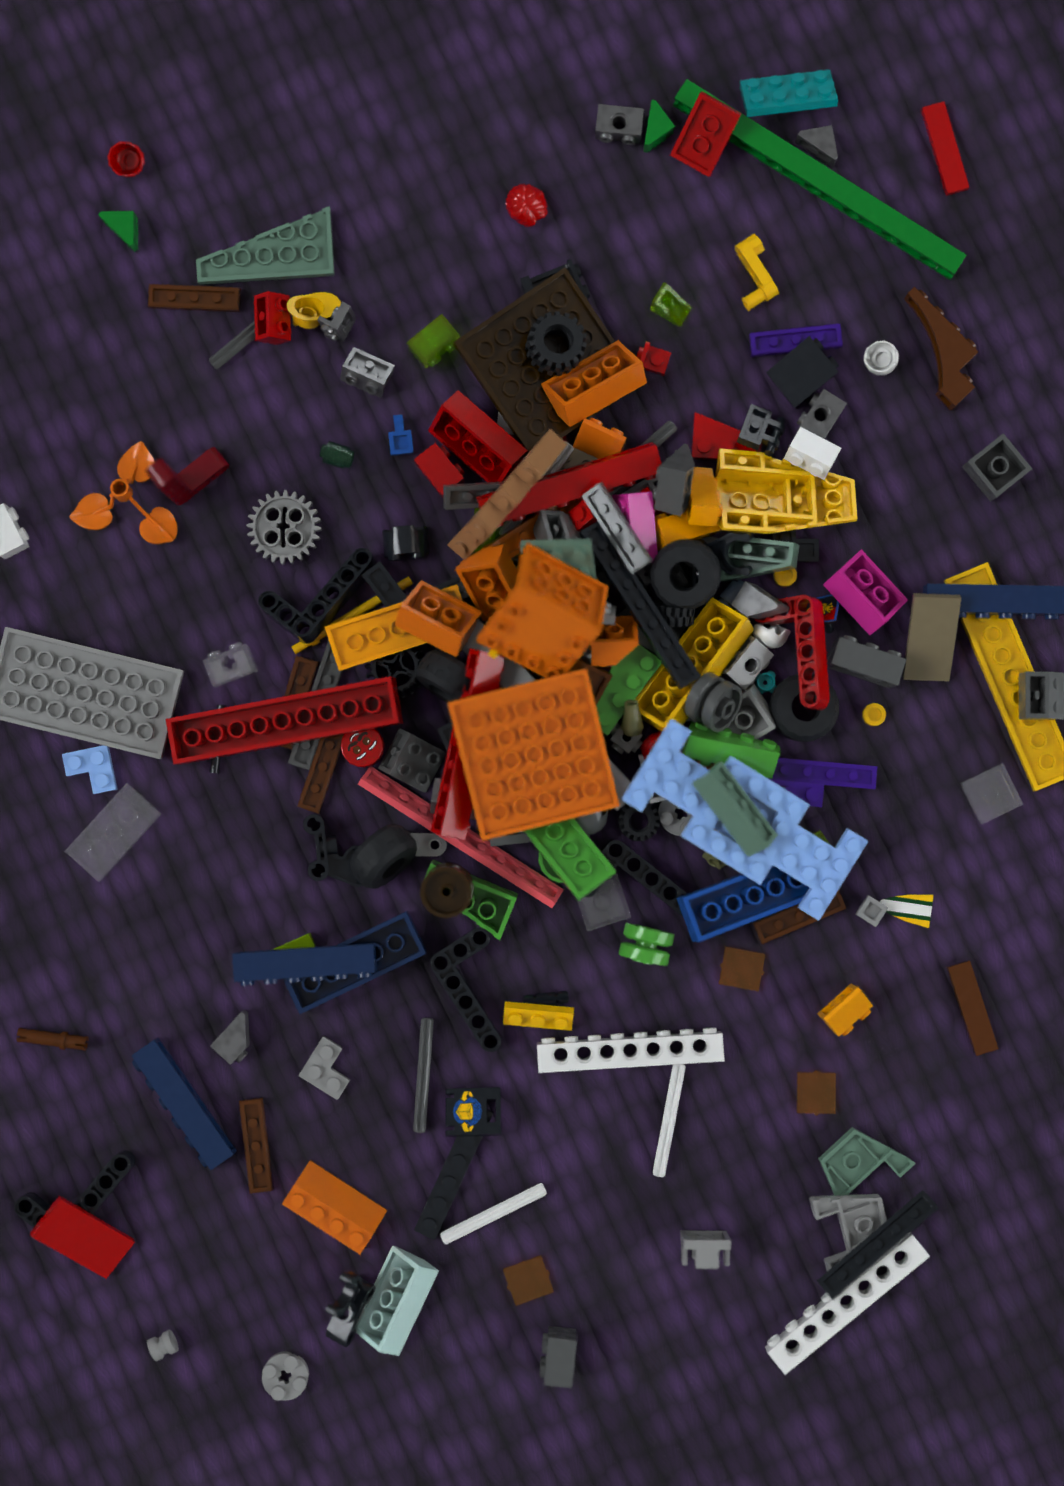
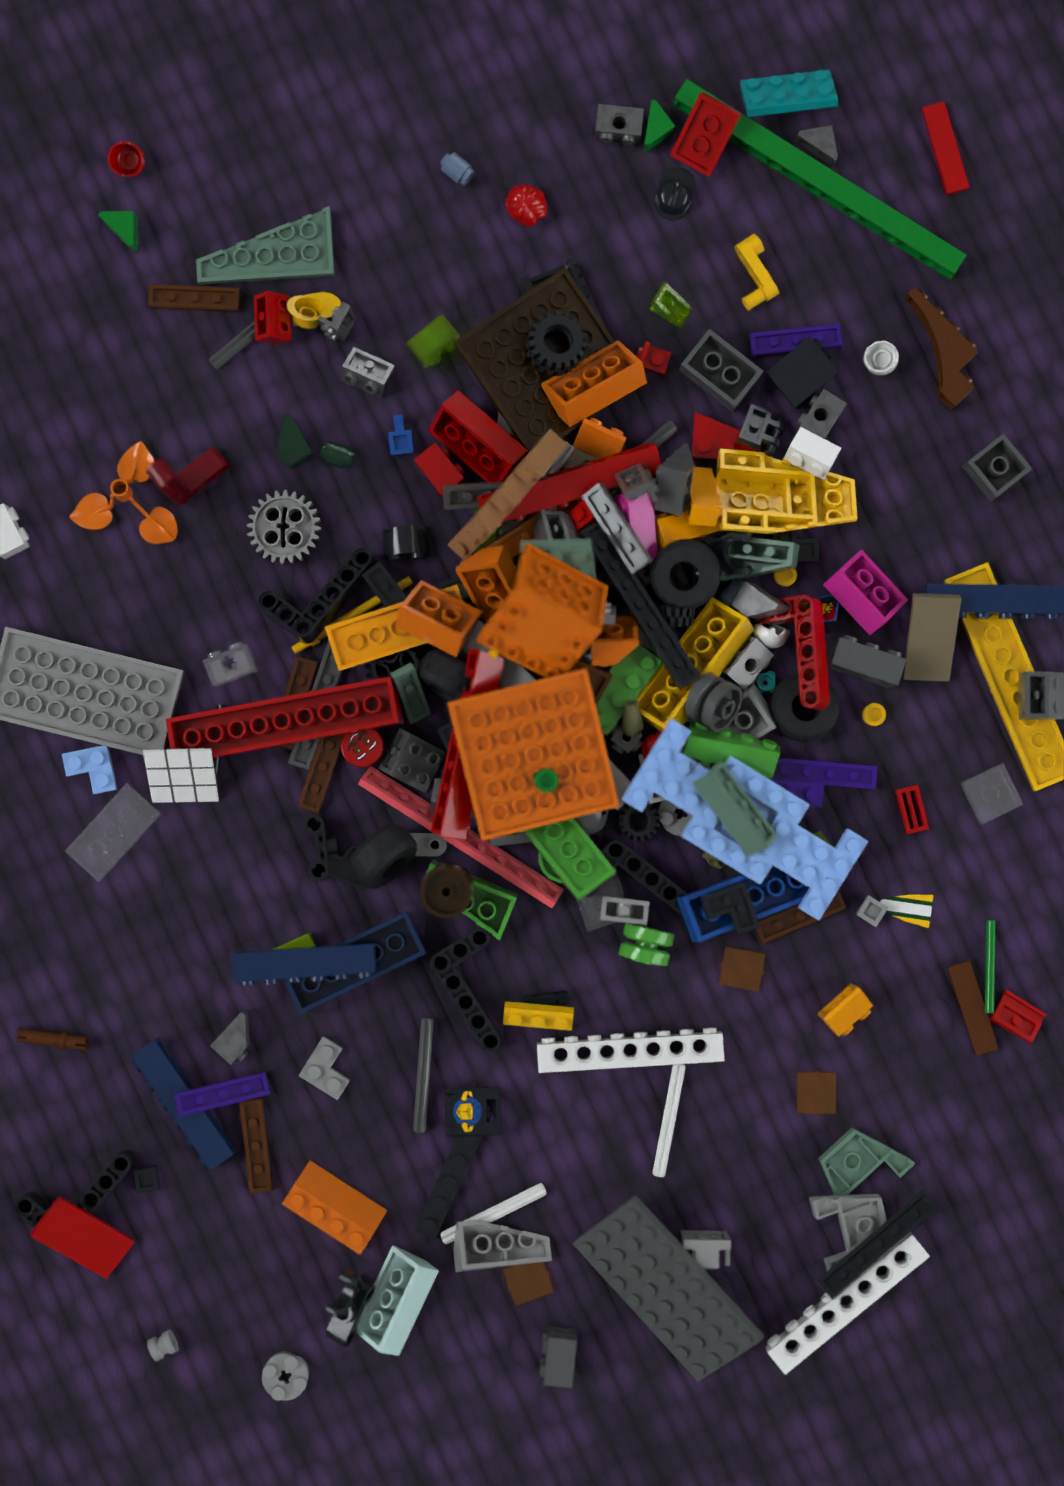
none -> black tile [133,1165,161,1193]
none -> white piece [143,749,219,803]
none -> dark purple tile [173,1072,270,1117]
none -> clear green slope [277,413,315,470]
none -> sand green plate [390,663,431,724]
none -> sand blue brick [440,152,475,186]
none -> light grey wedge [453,1220,552,1272]
none -> green tile [534,768,558,792]
none -> dark grey plate [572,1195,764,1382]
none -> light grey brick [600,896,649,925]
none -> flat silver bracket [614,463,659,502]
none -> black piece [654,167,695,221]
none -> dark grey brick [679,329,763,413]
none -> black plate [699,882,760,935]
none -> red tile [895,784,929,835]
none -> green bar [985,920,996,1013]
none -> red plate [989,990,1046,1044]

